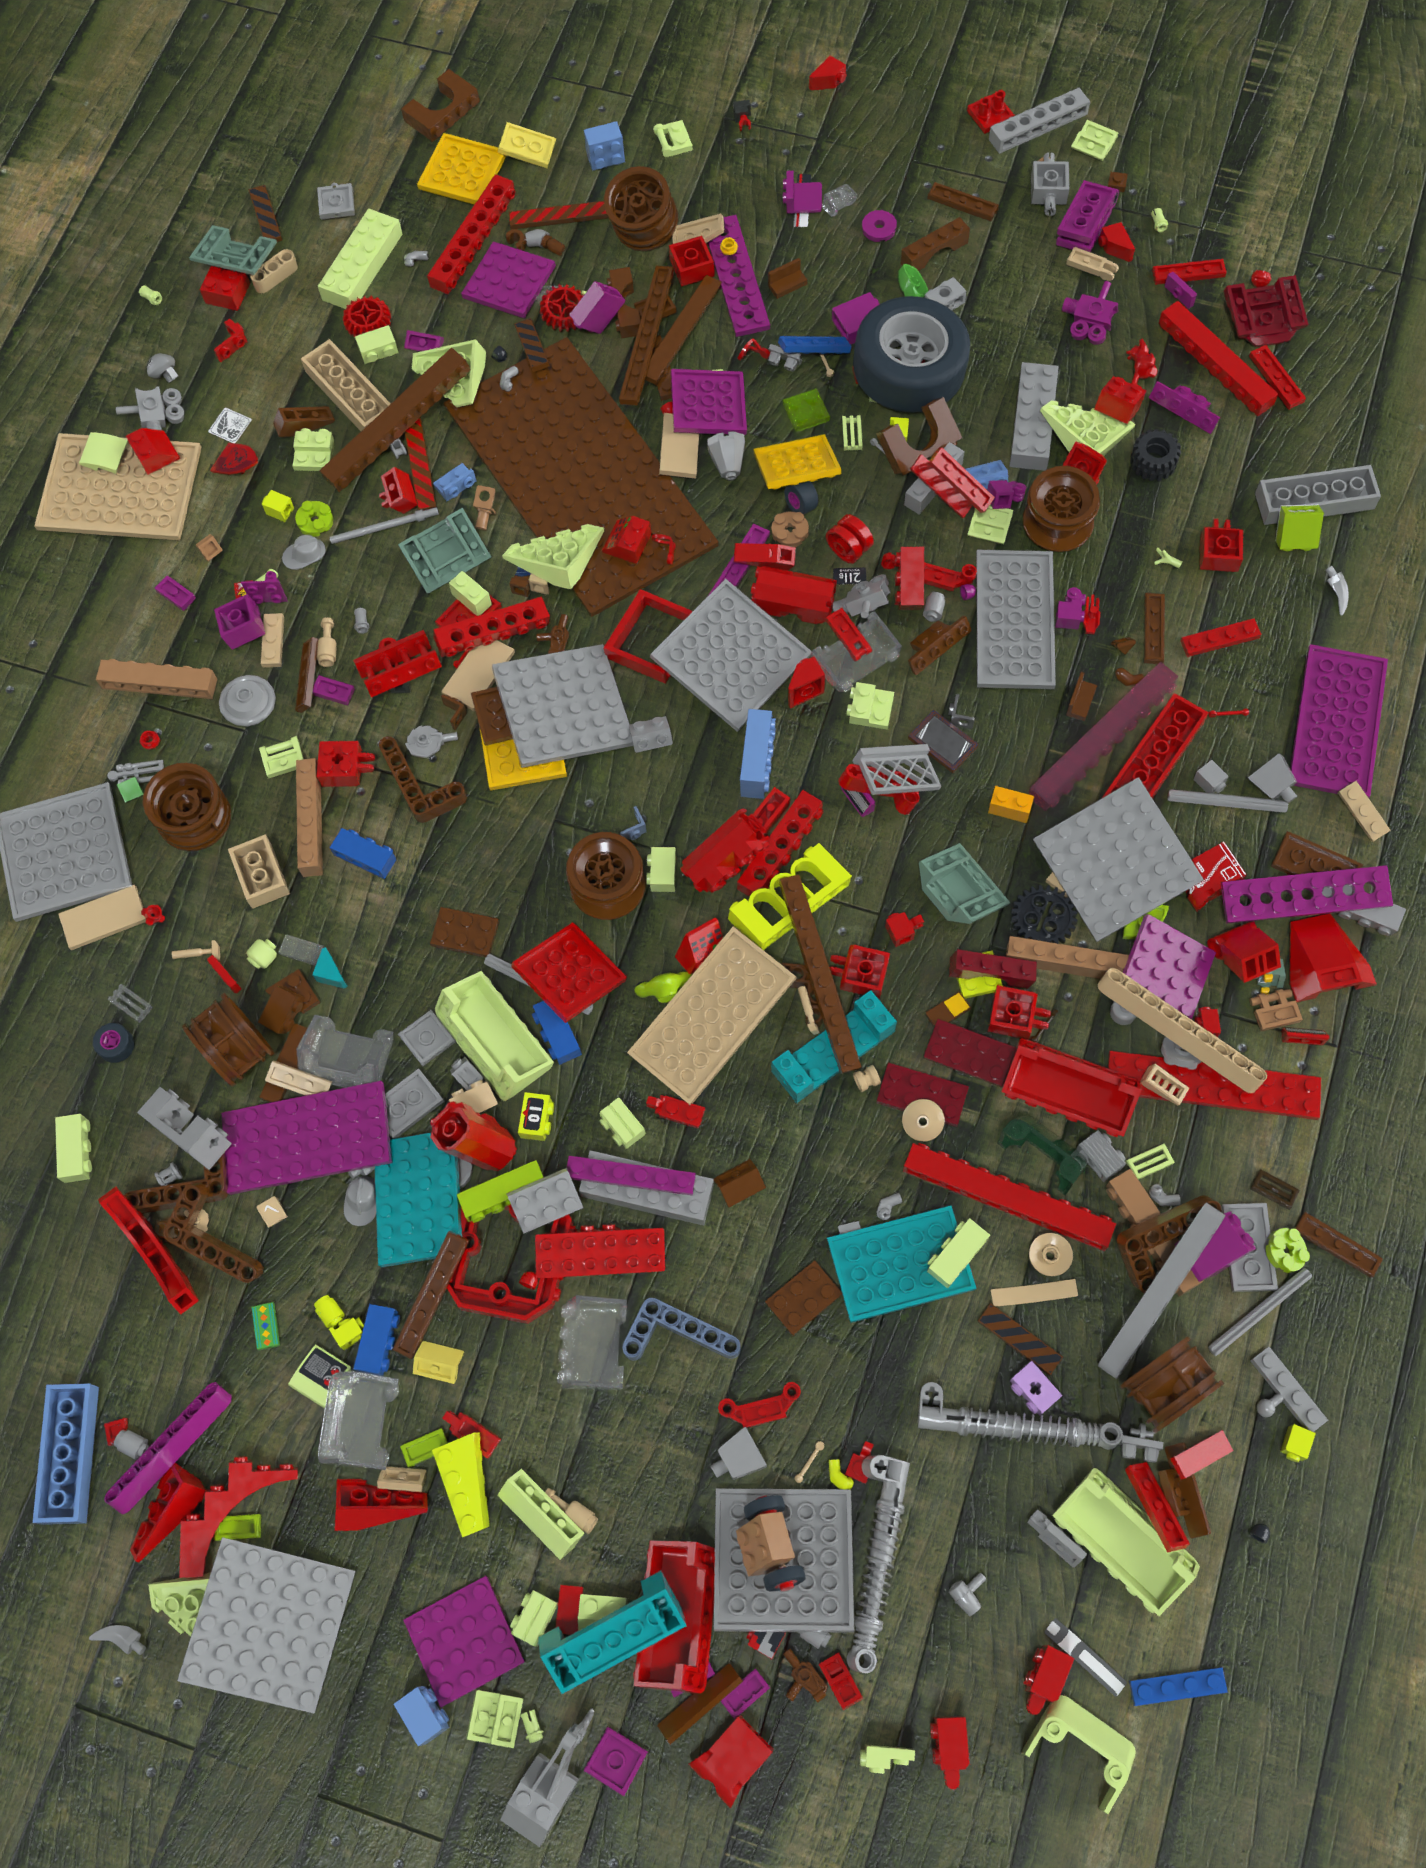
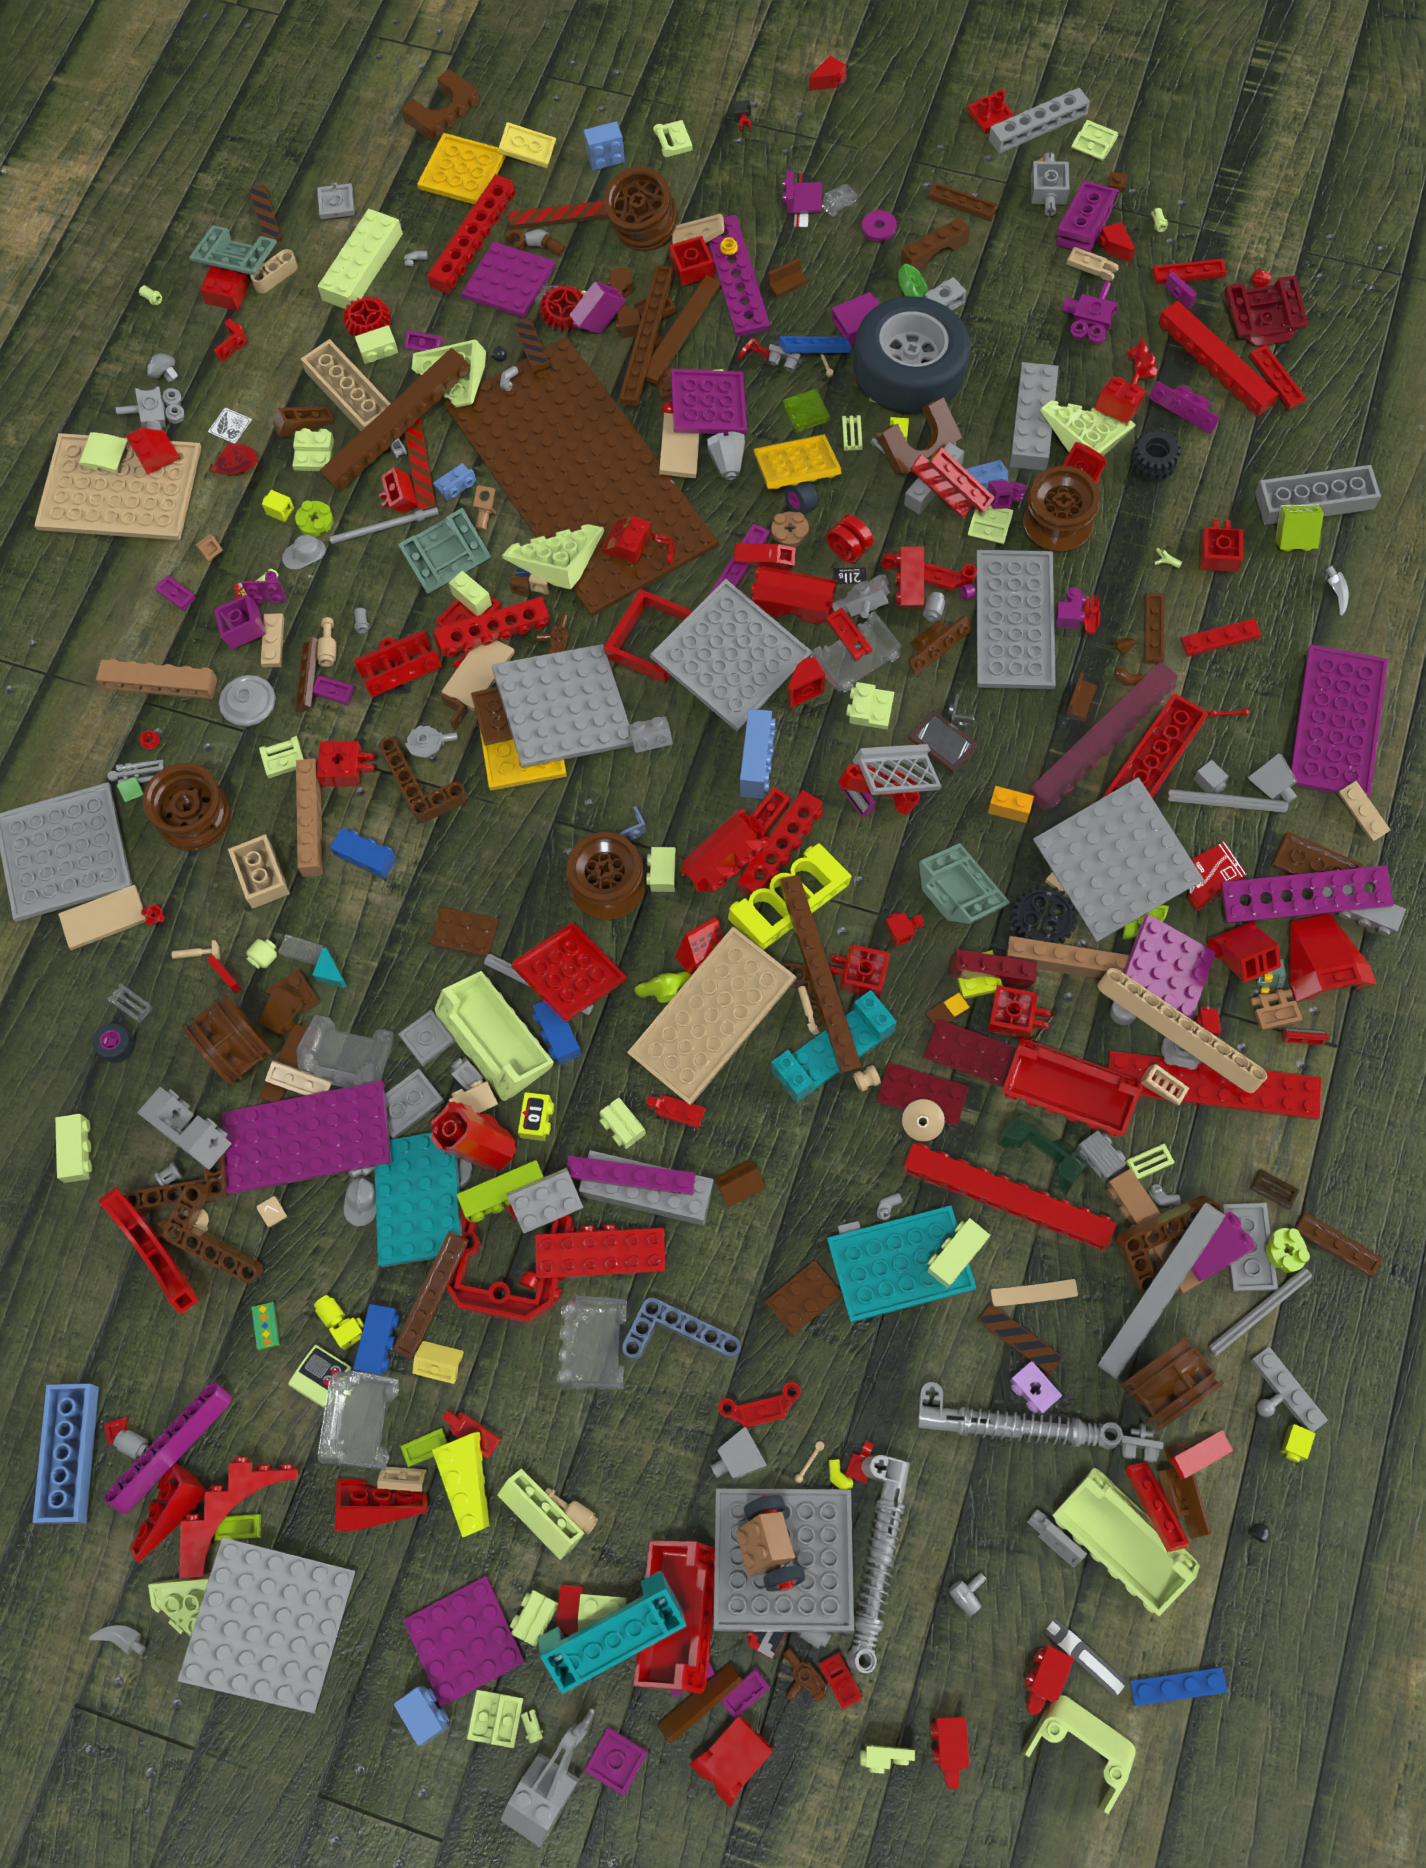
tan dish [1029,1233,1073,1276] -> none

